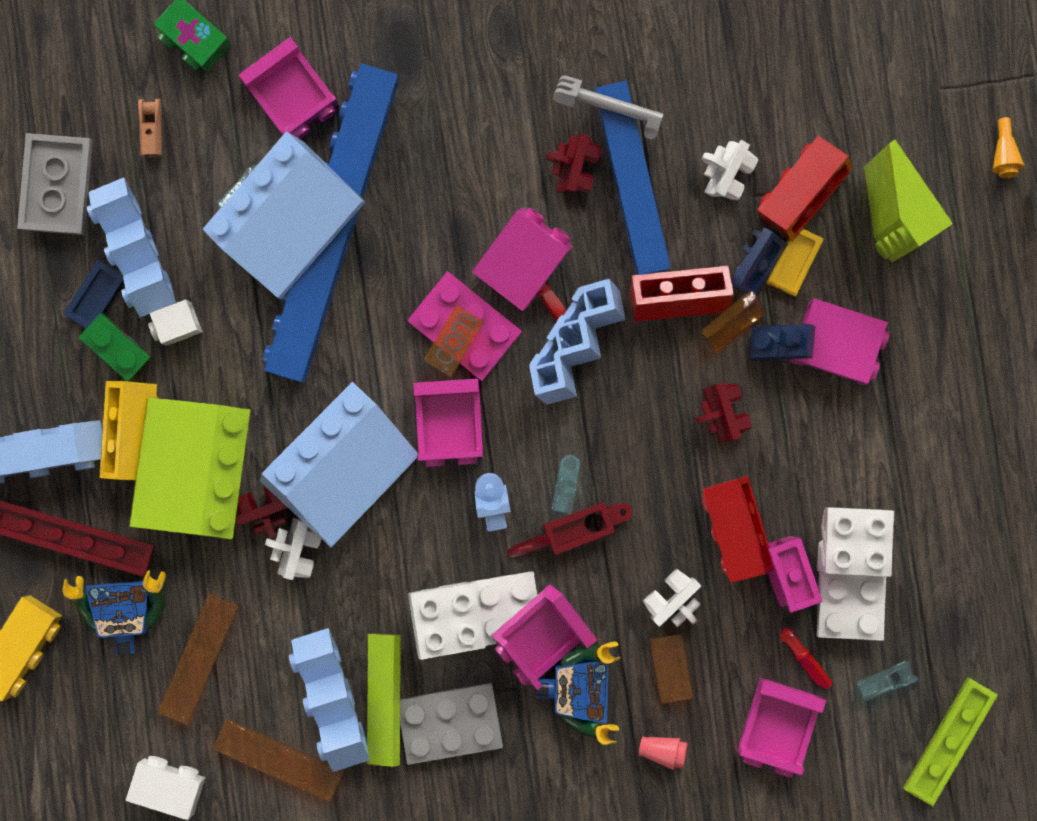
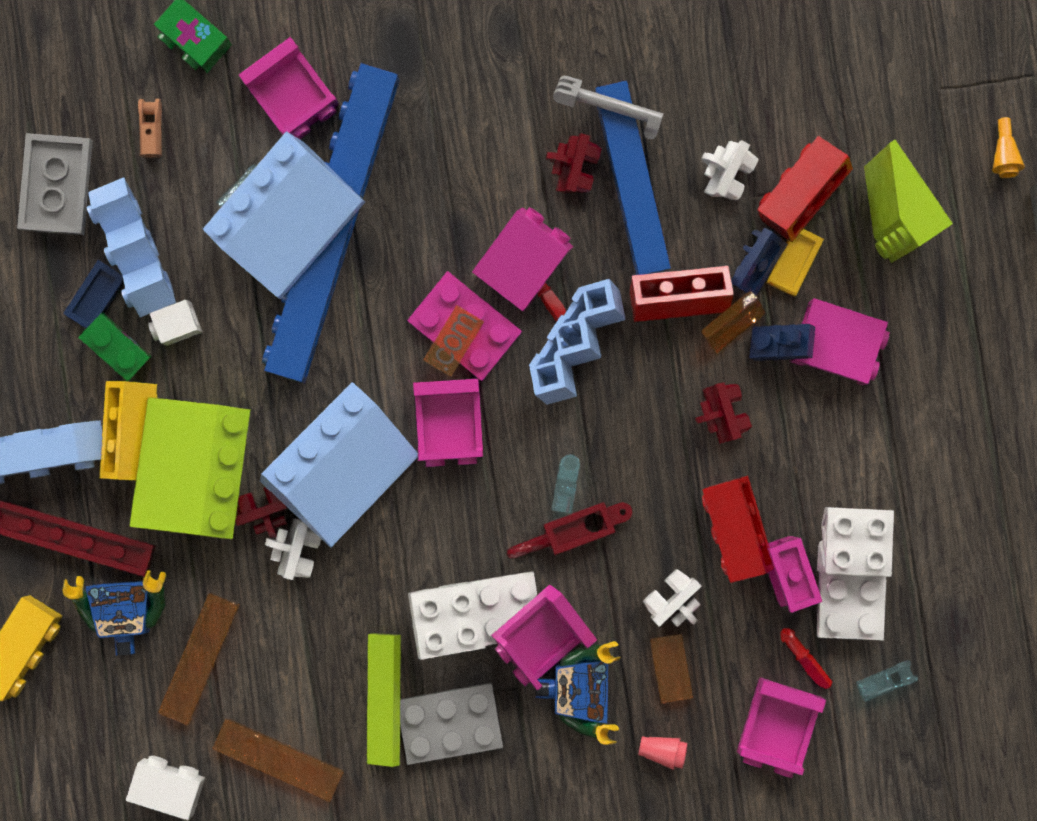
light blue brick [289,628,370,772] -> none
light blue hips [474,473,511,531] -> none
lime tile [903,677,998,807] -> none

